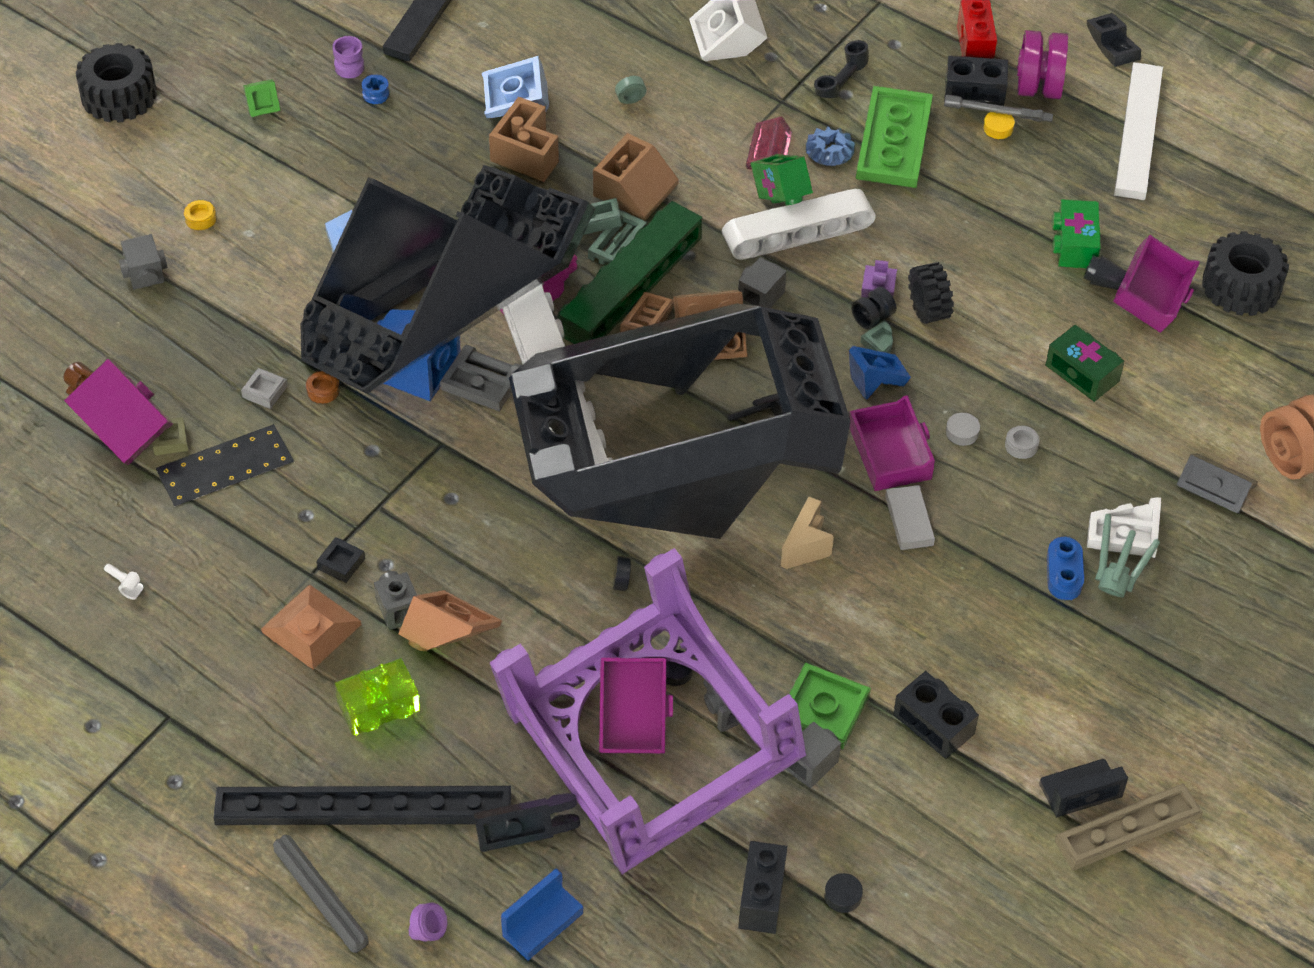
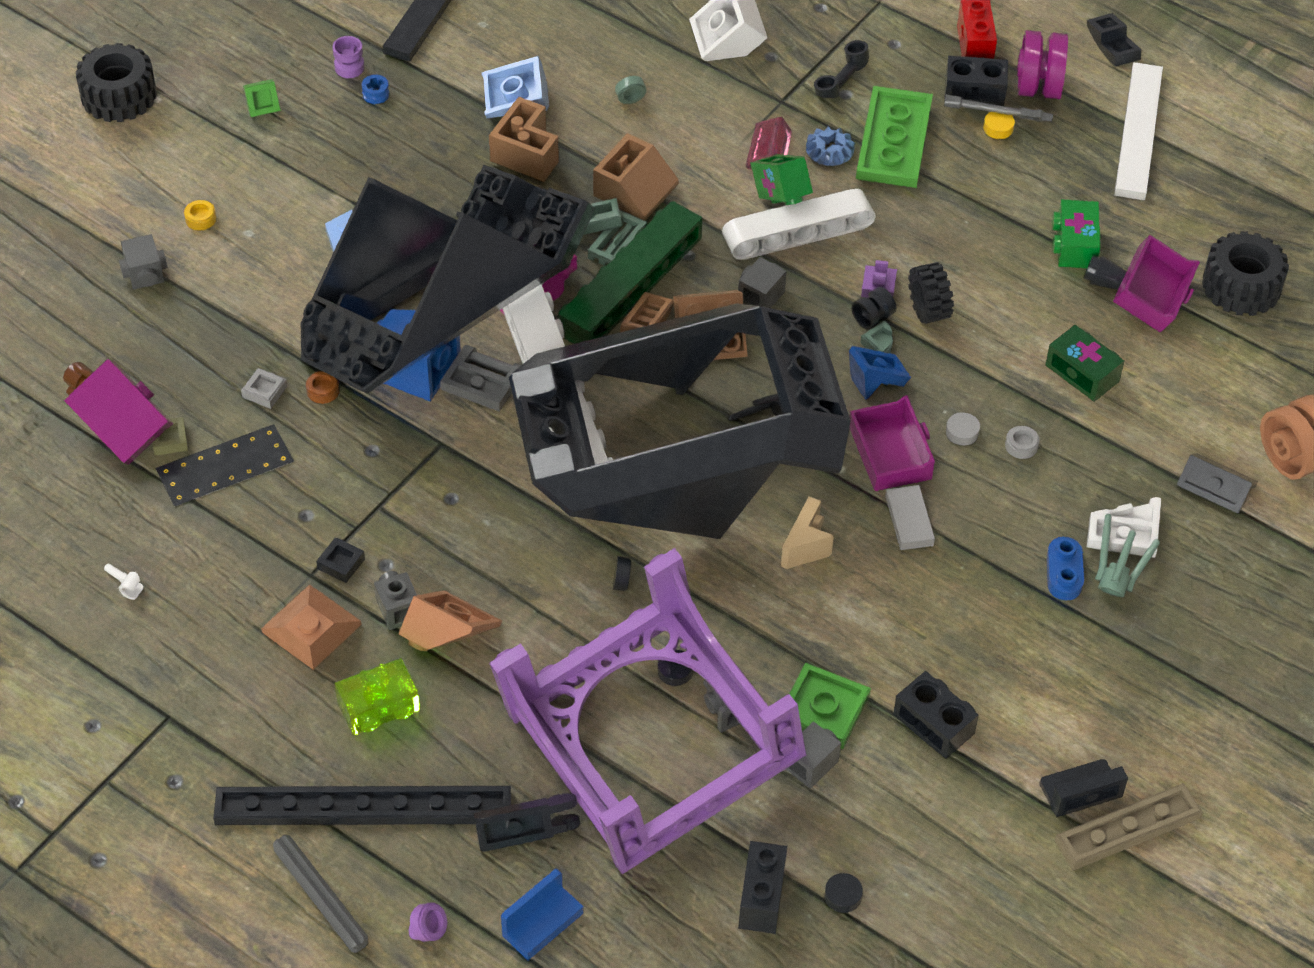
magenta container [599,658,673,754] -> none

